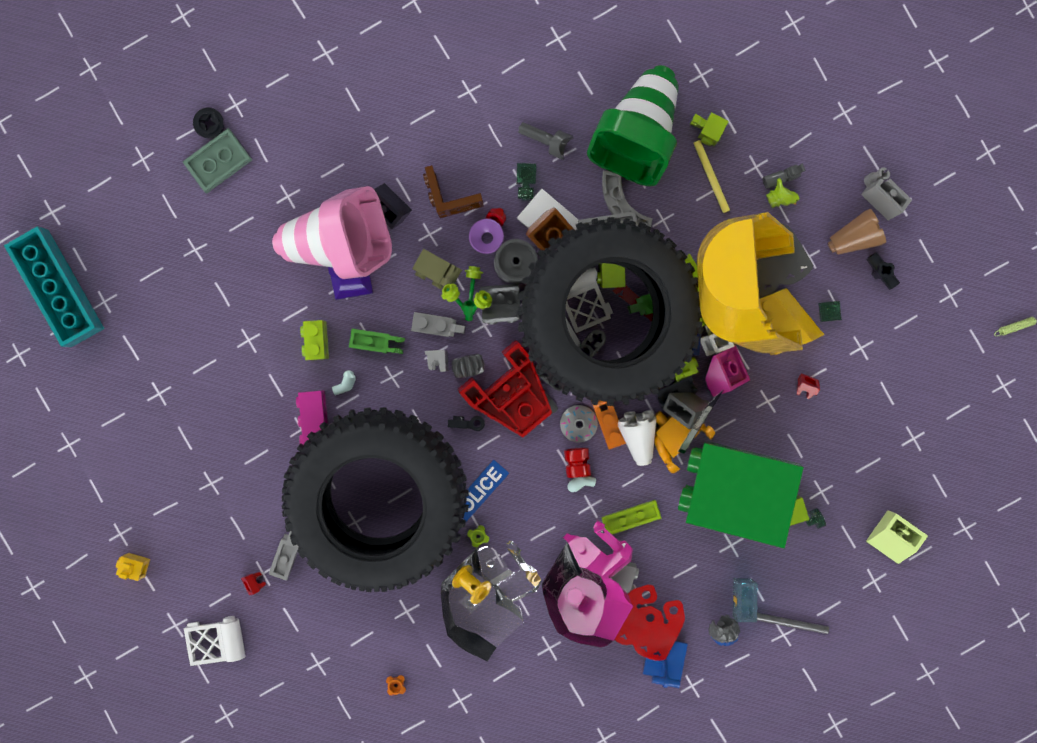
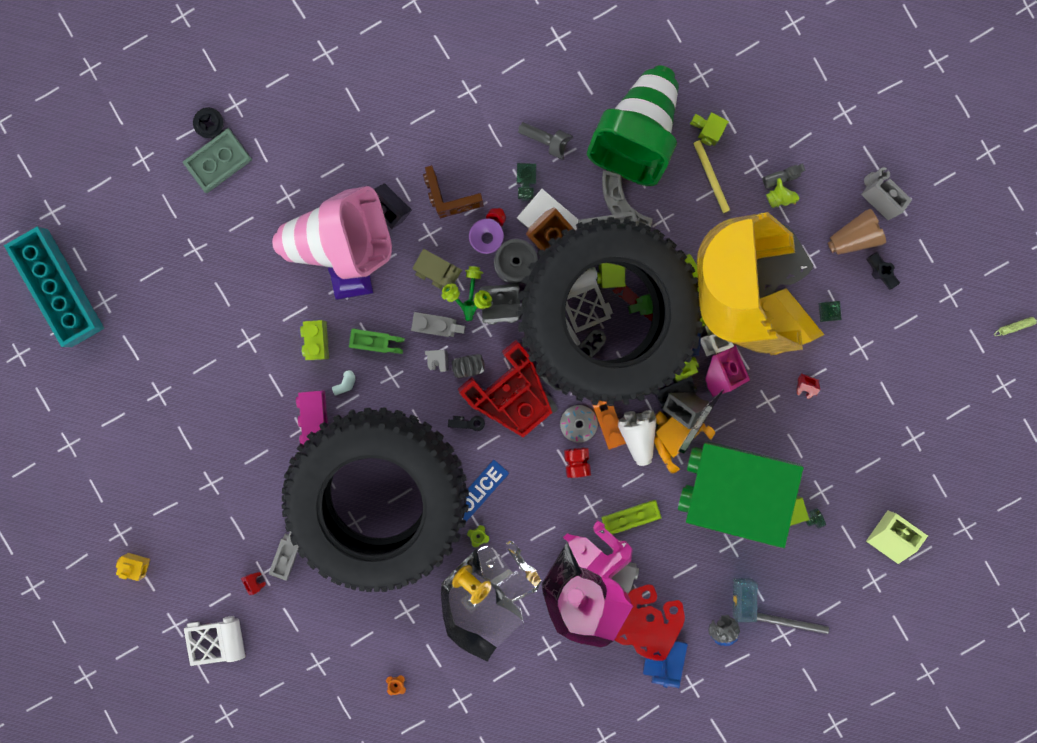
light aqua arm [567,476,596,492] -> none

